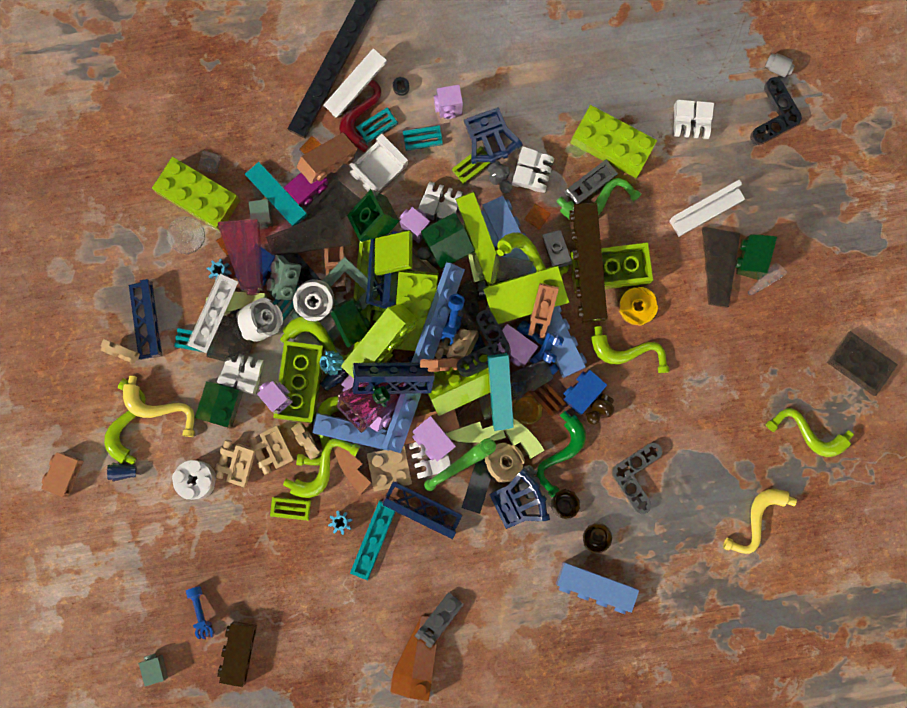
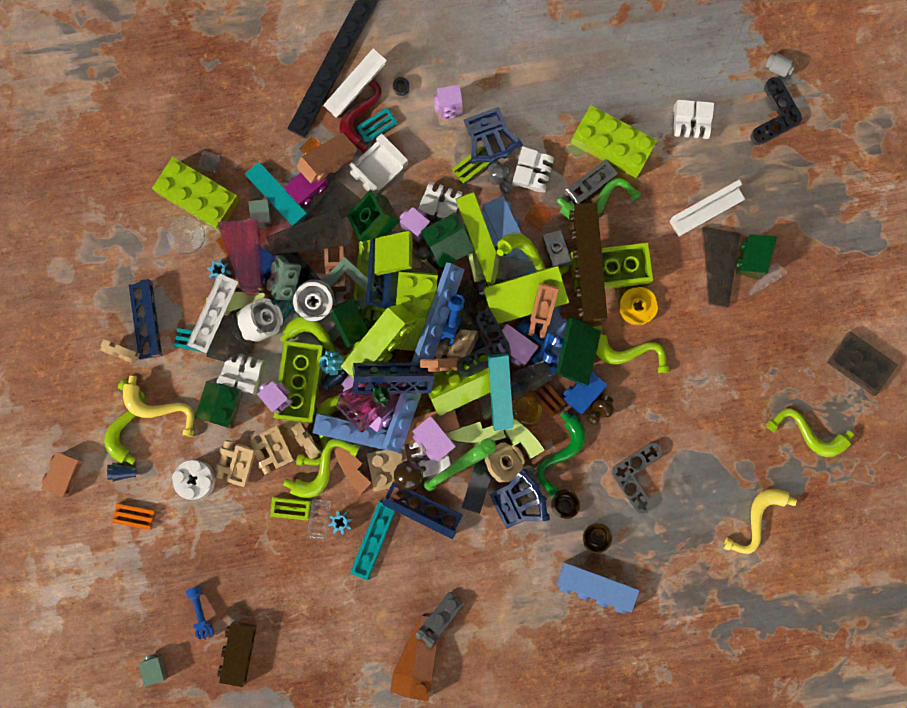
teal tile [403,125,443,151] -> none
none -> orange tile [112,503,155,530]
none -> clear slope [307,499,332,541]
none -> dark brown hair [394,460,423,490]
none -> dark green tile [555,318,601,386]

